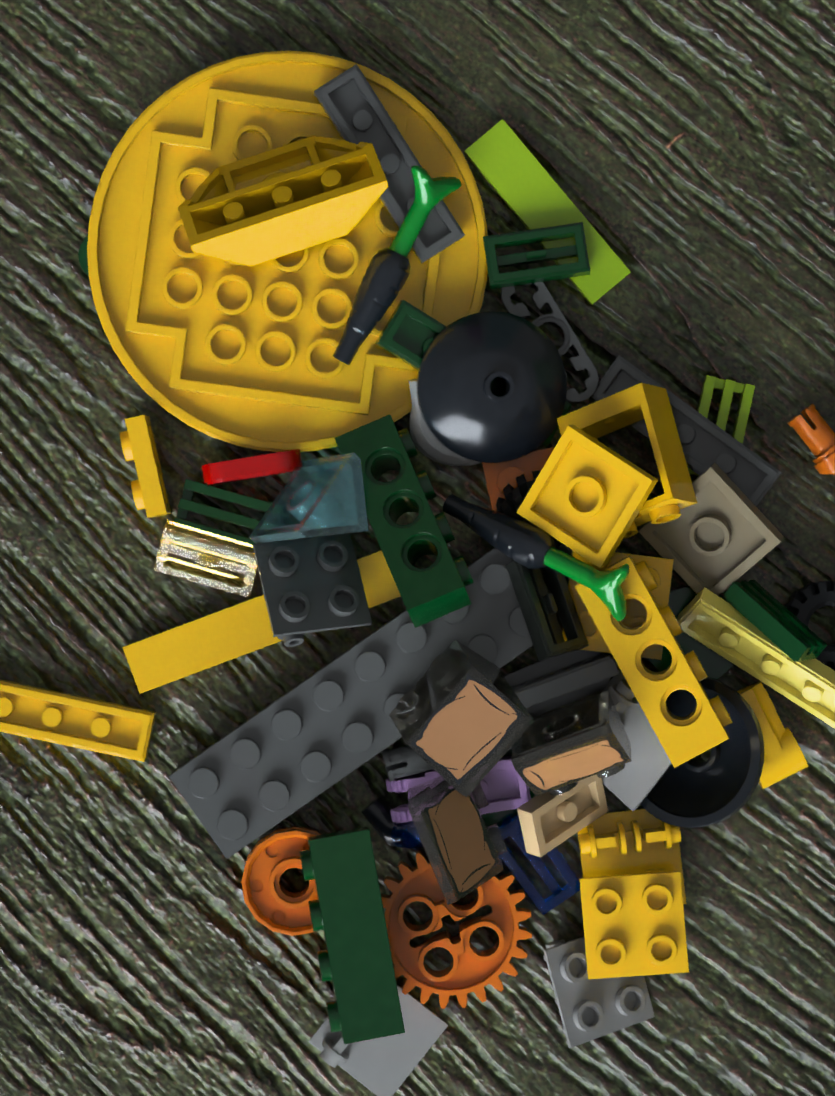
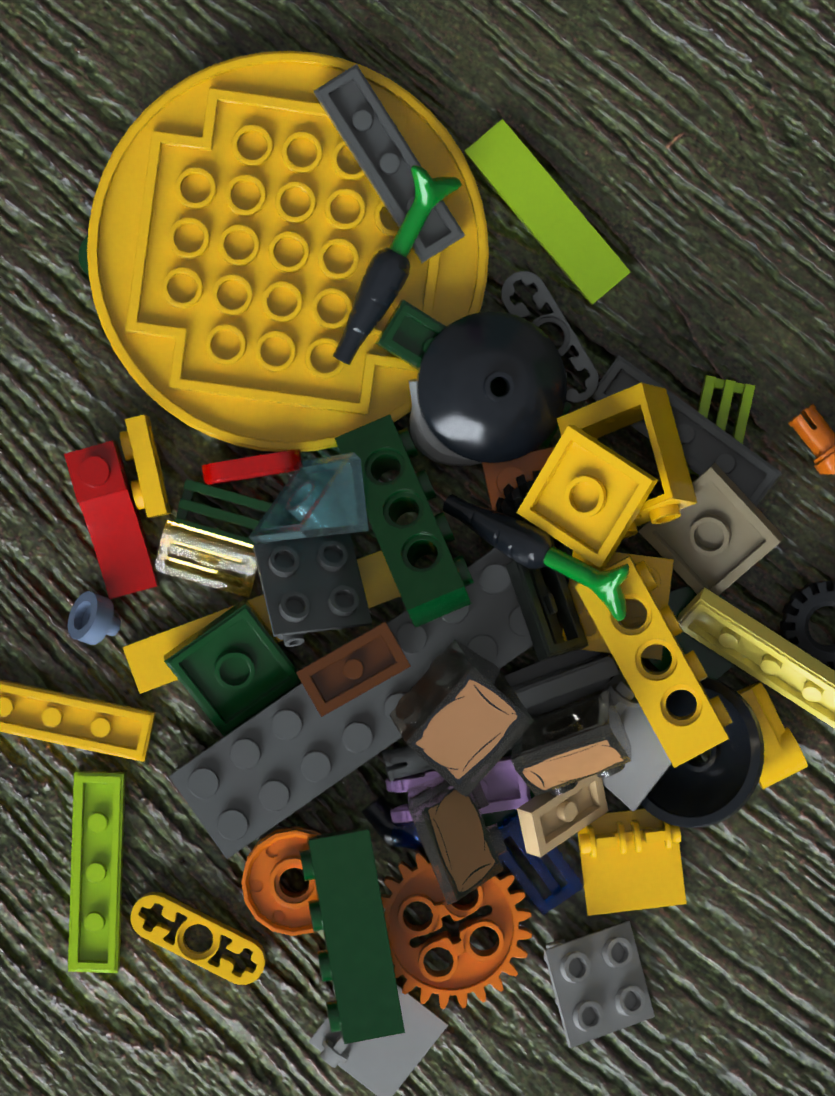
yellow wedge [178,136,389,266] -> none
dark green tile [483,222,590,289] -> none
yellow hinge [579,869,689,979] -> none
dark green tile [723,580,827,662] -> none
none -> red slope [64,440,159,599]
none -> sand blue tile [68,591,121,645]
none -> lime tile [68,771,126,973]
none -> yellow beam [131,892,266,985]
none -> dark green tile [164,599,301,736]
none -> reddish brown plate [296,621,411,717]

